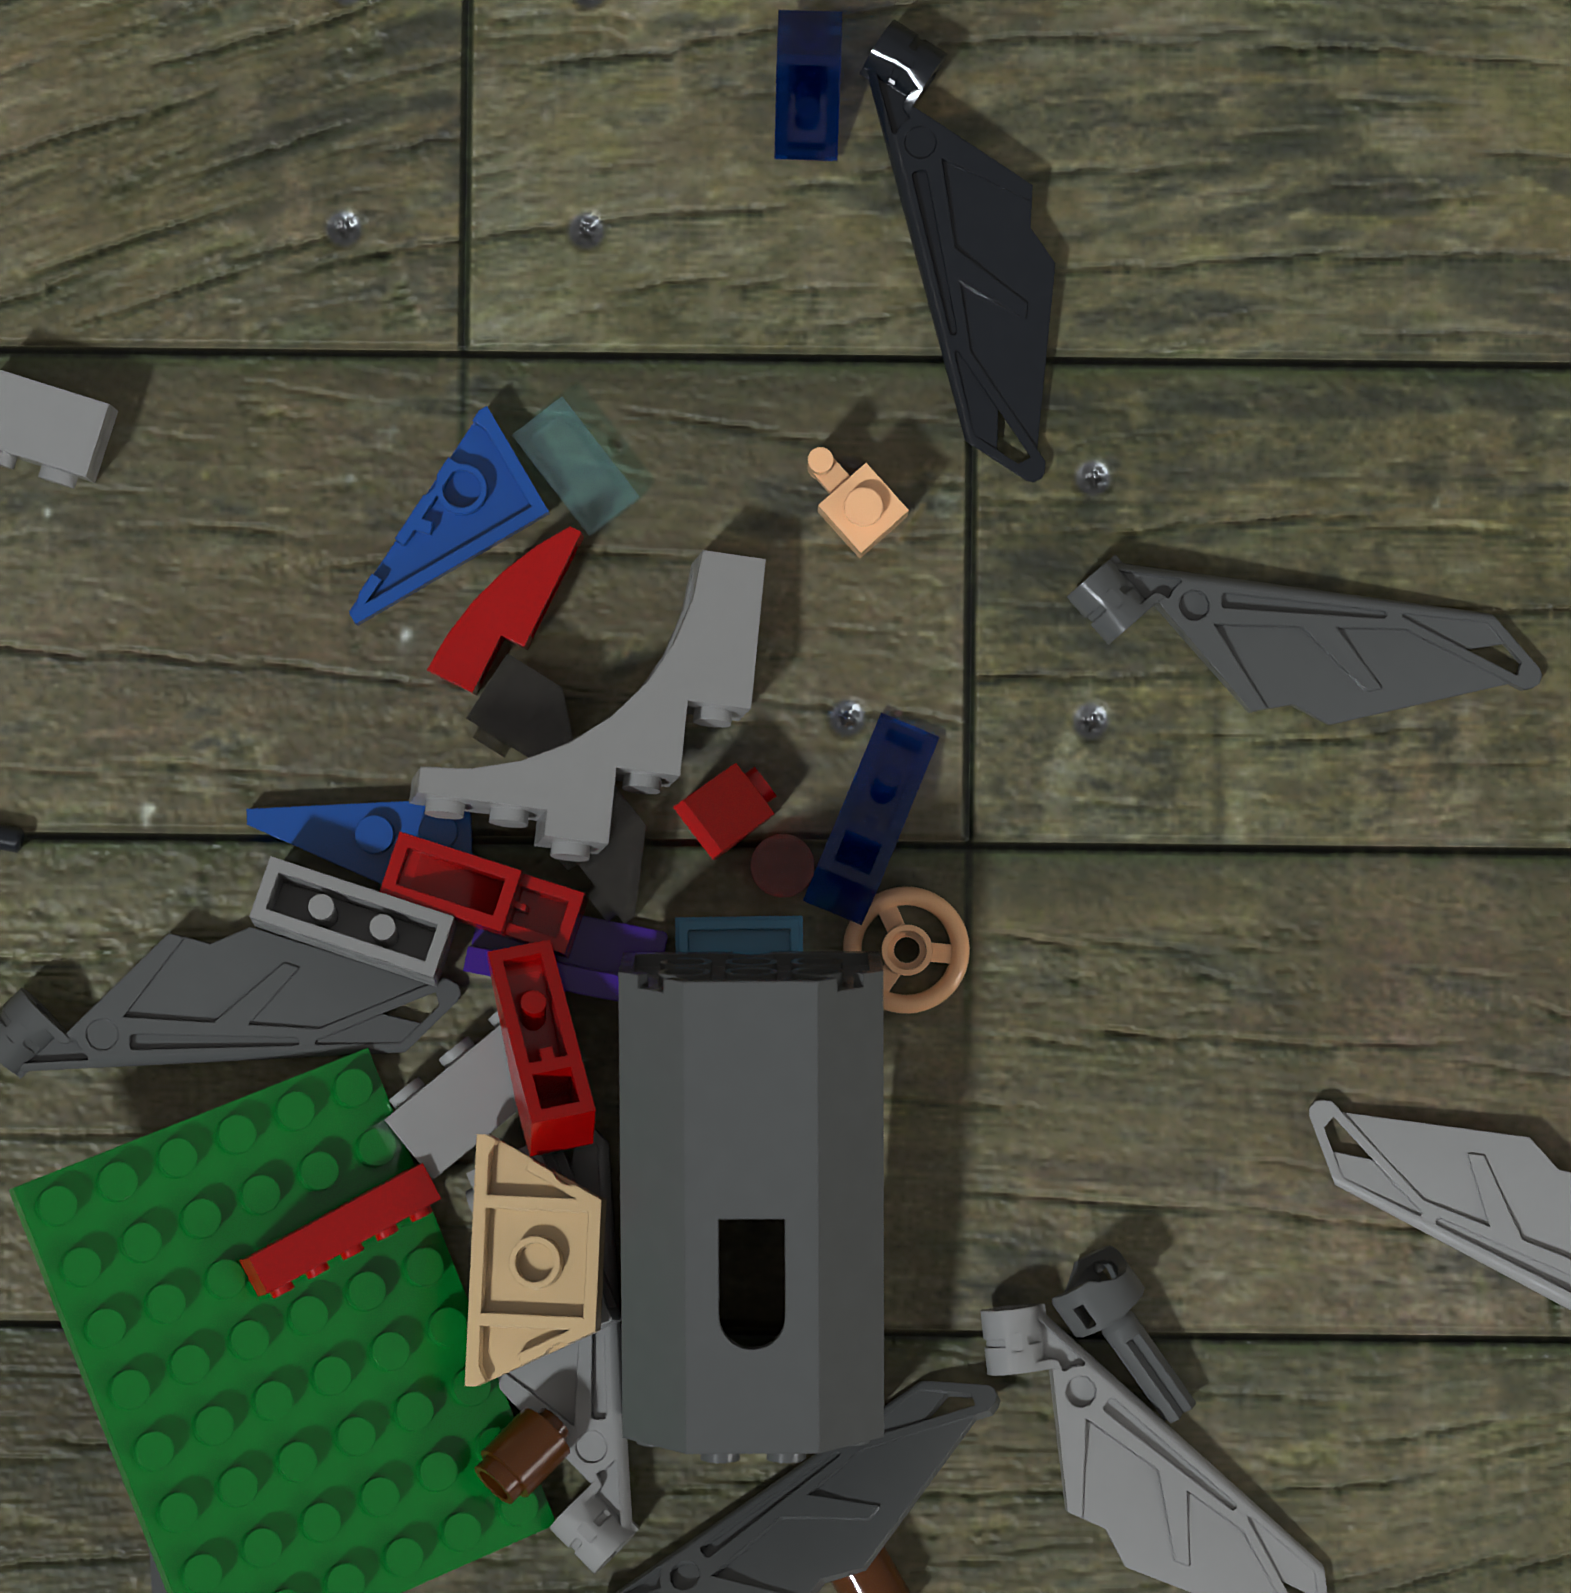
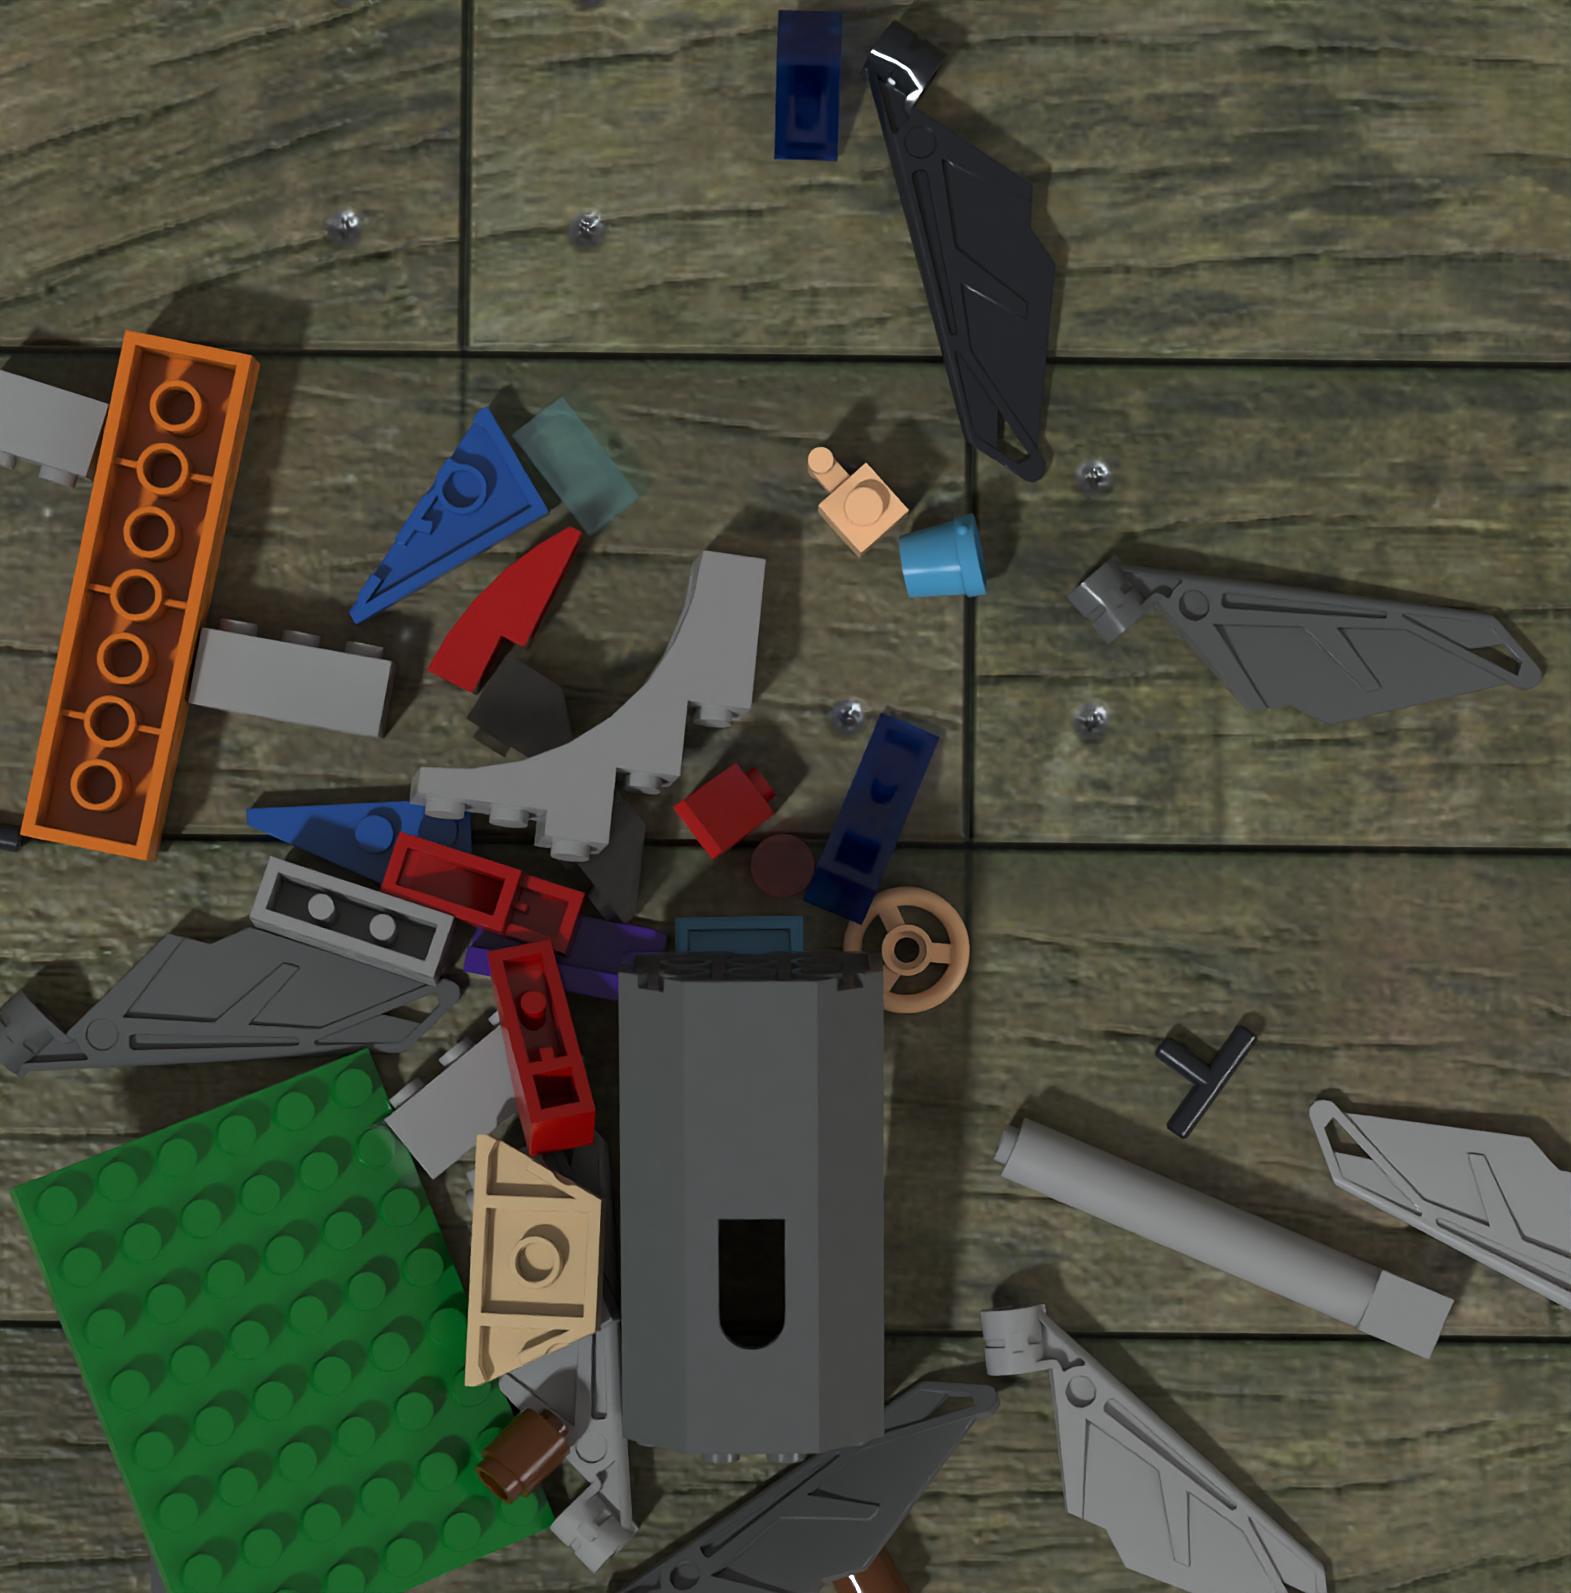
red piece [239,1163,441,1299] -> none
dark grey piece [1052,1245,1196,1423] -> none
none -> orange brick [20,330,260,862]
none -> light grey brick [188,619,397,739]
none -> dark azure piece [899,513,988,598]
none -> light grey brick [993,1117,1454,1359]
none -> black piece [1155,1025,1258,1139]

